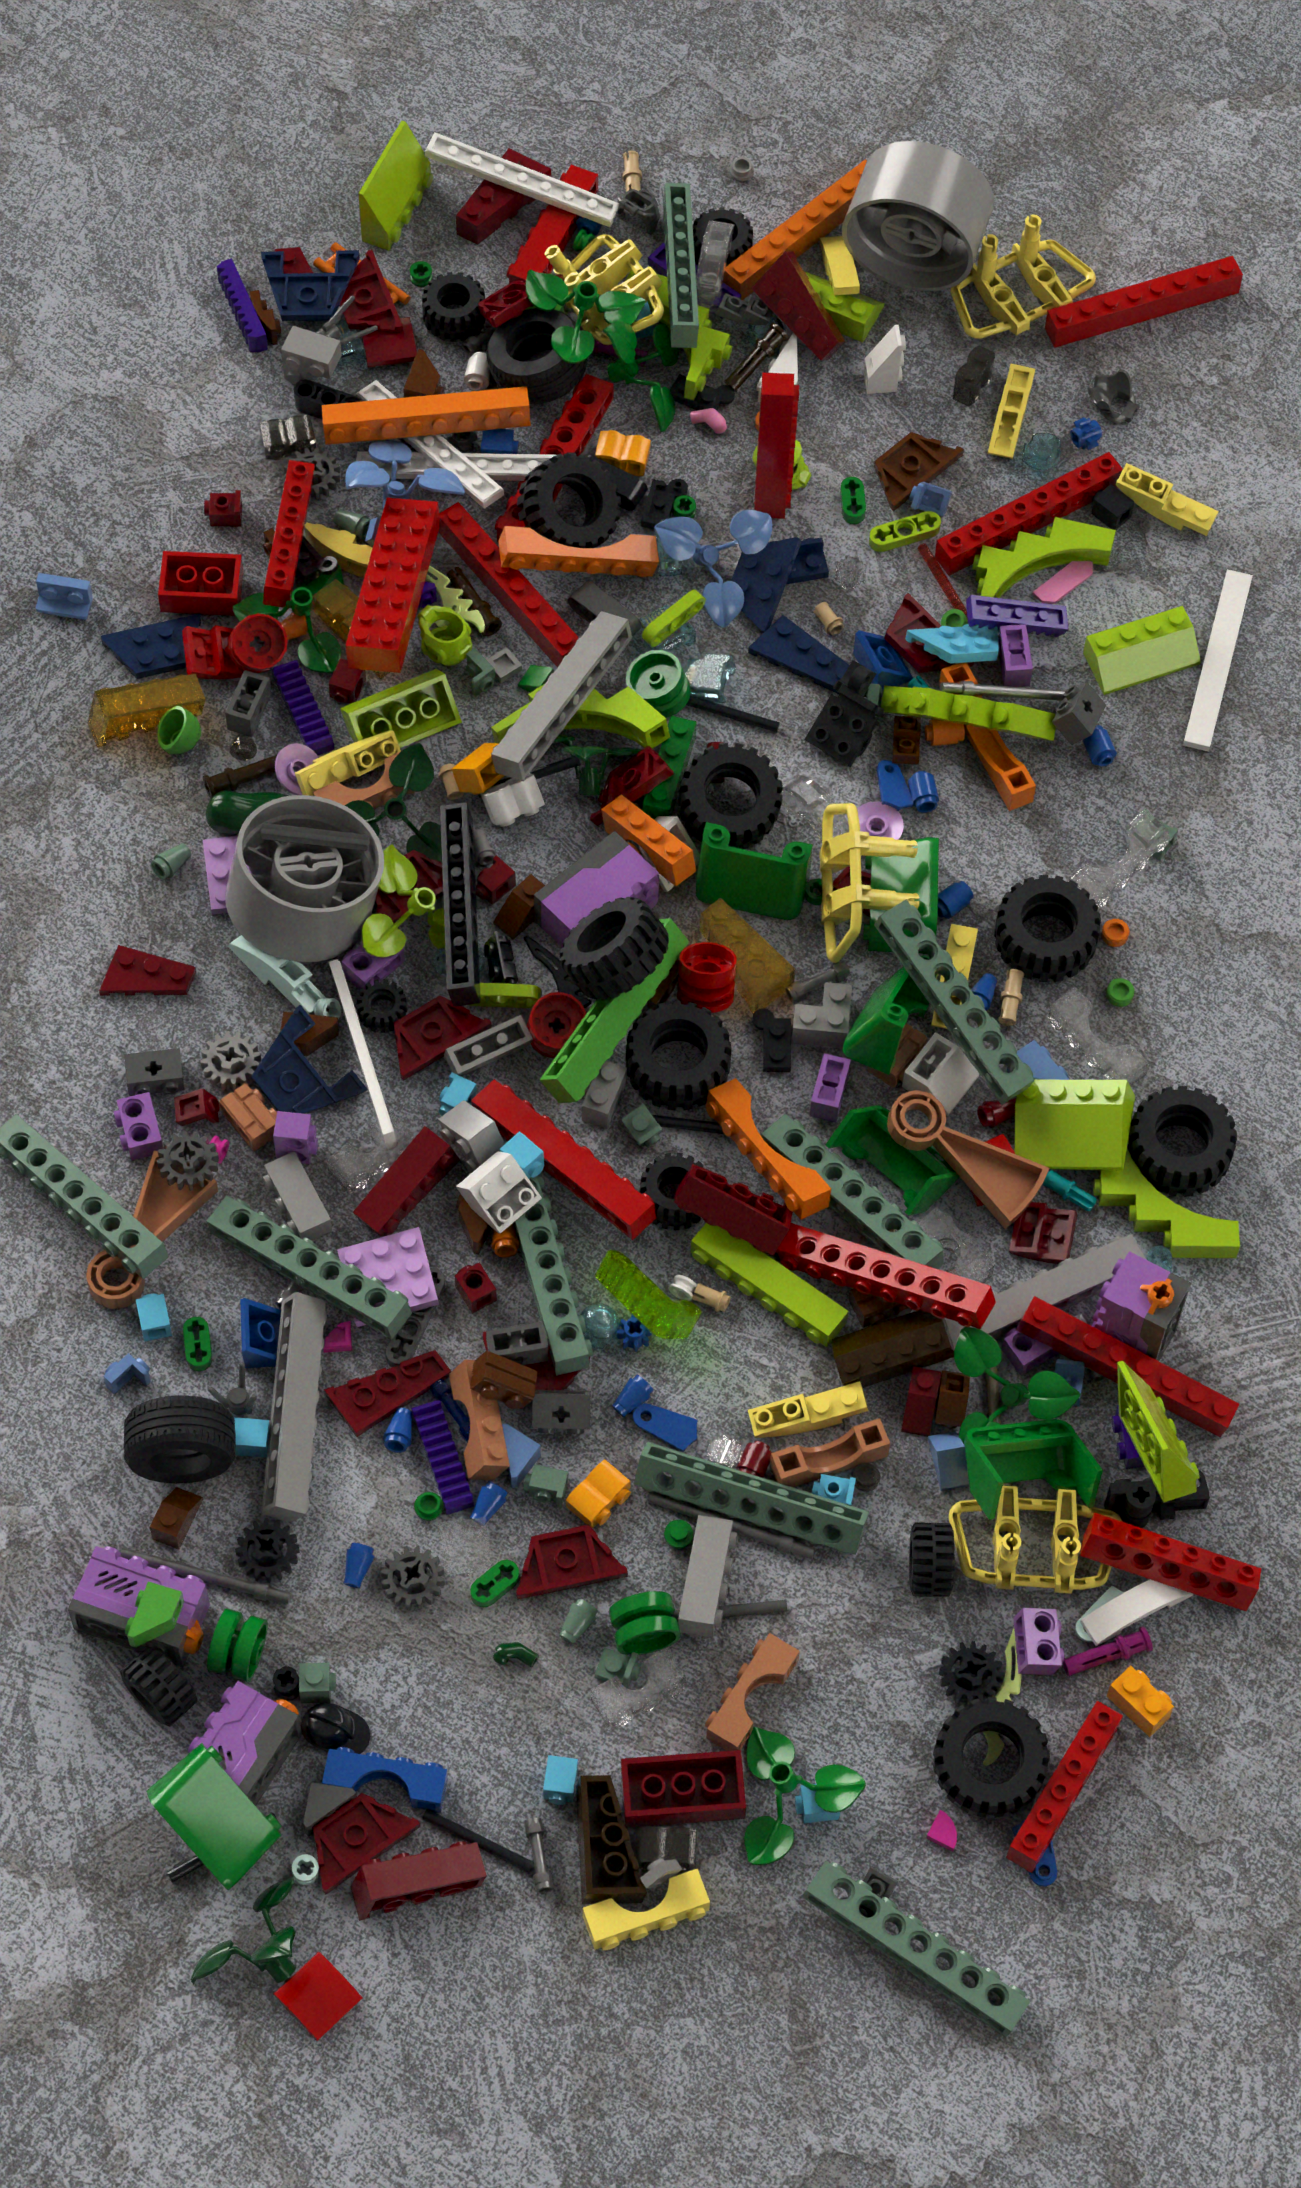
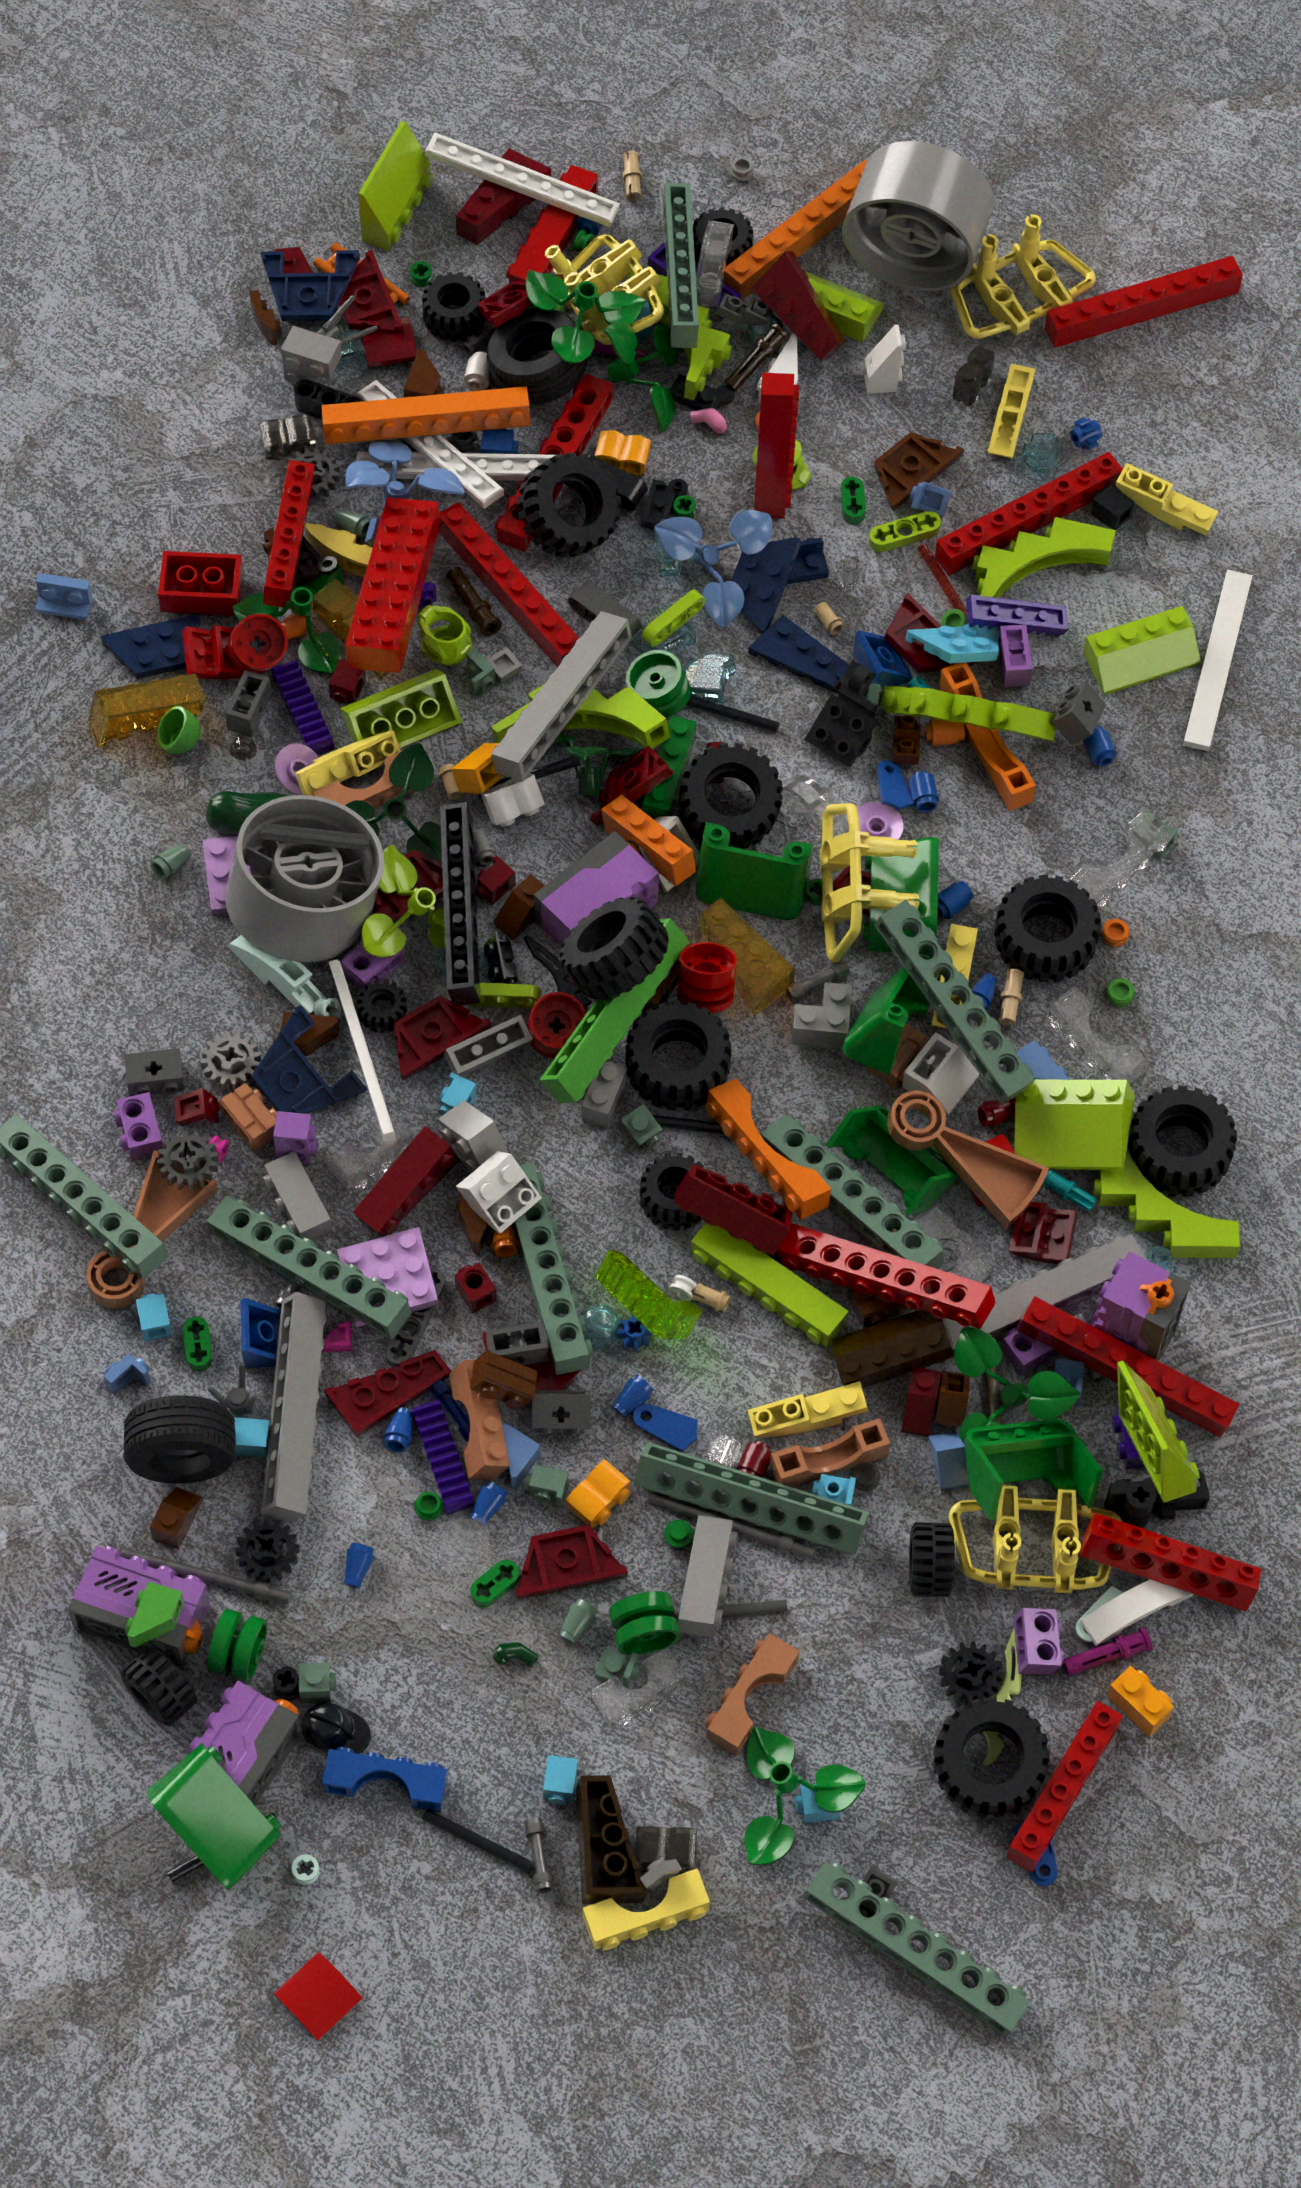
dark red wing [99,945,196,996] -> none
dark green plant [191,1876,296,1985] -> none
dark brown pin [203,754,278,798] -> none
dark red brick [204,490,242,527] -> none
dark purple gear [216,258,268,353] -> none
dark grey slope [303,1782,357,1837] -> none
dark red wing [313,1793,421,1895] -> none
dark red wedge [350,1841,487,1921] -> none
dark grey gear [381,1546,445,1610] -> none
yellowish green piece [426,566,485,633] -> none
red brick [471,1079,656,1240] -> none
orange arch [498,526,659,577] -> none
medium azure brick [500,1131,544,1179] -> none
green slope [518,665,554,693] -> none
dark grey helmet [617,189,660,235] -> none
dark red brick [620,1750,746,1828] -> none
black hinge [752,1008,791,1072] -> none
medium lavender brick [809,1053,851,1122] -> none
light yellow slope [819,236,860,295] -> none
dark pink tile [926,1810,957,1852] -> none
flat silver bar [940,681,1066,701] -> none
bright pink piece [1032,561,1093,604] -> none
dark grey helmet [1088,369,1140,423] -> none

